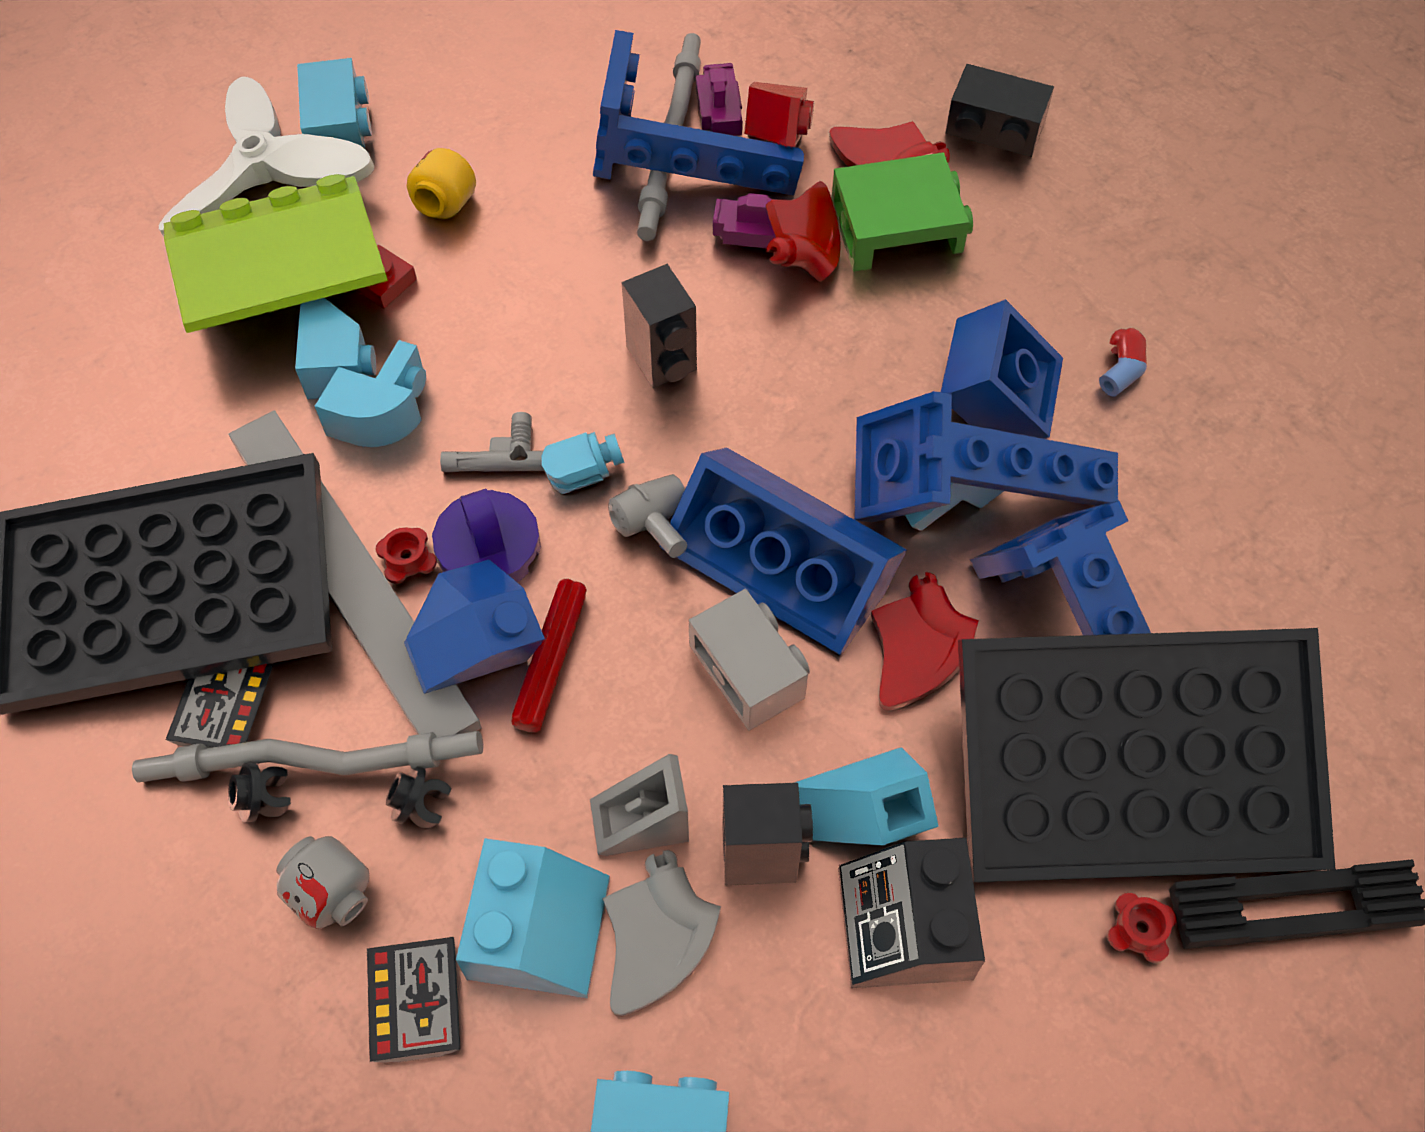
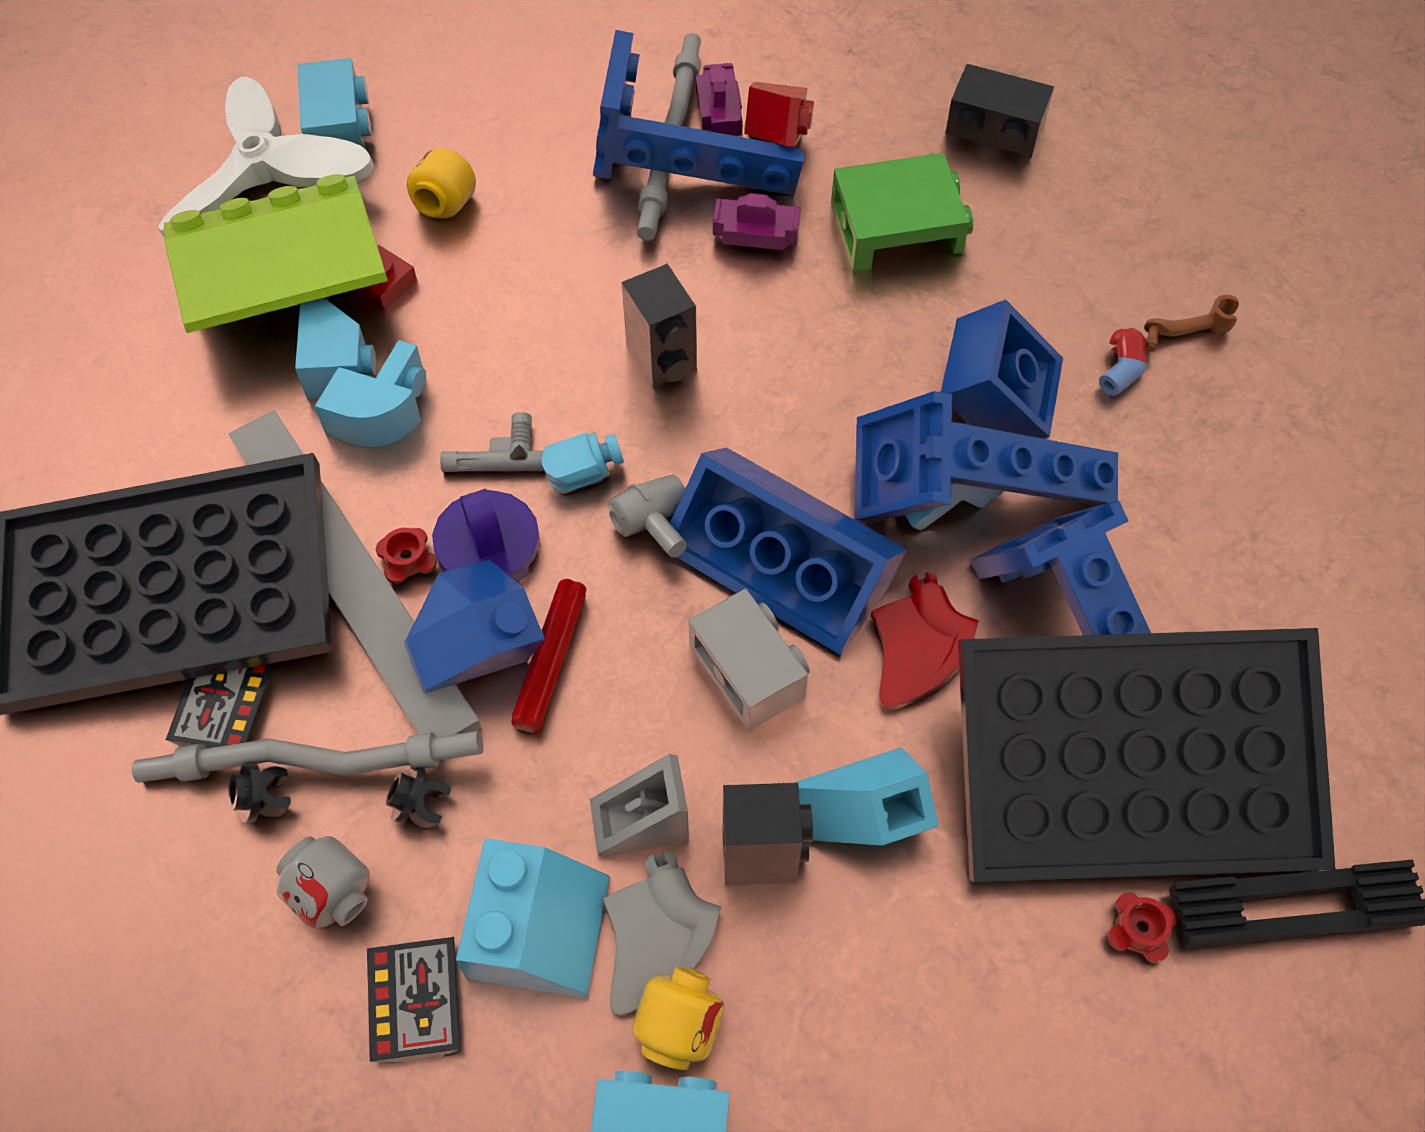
red arm [765,181,841,282] -> none
red arm [829,121,950,167] -> none
black slope [838,838,985,988] -> none
none -> yellow head [632,966,725,1070]
none -> dark orange piece [1144,295,1239,351]

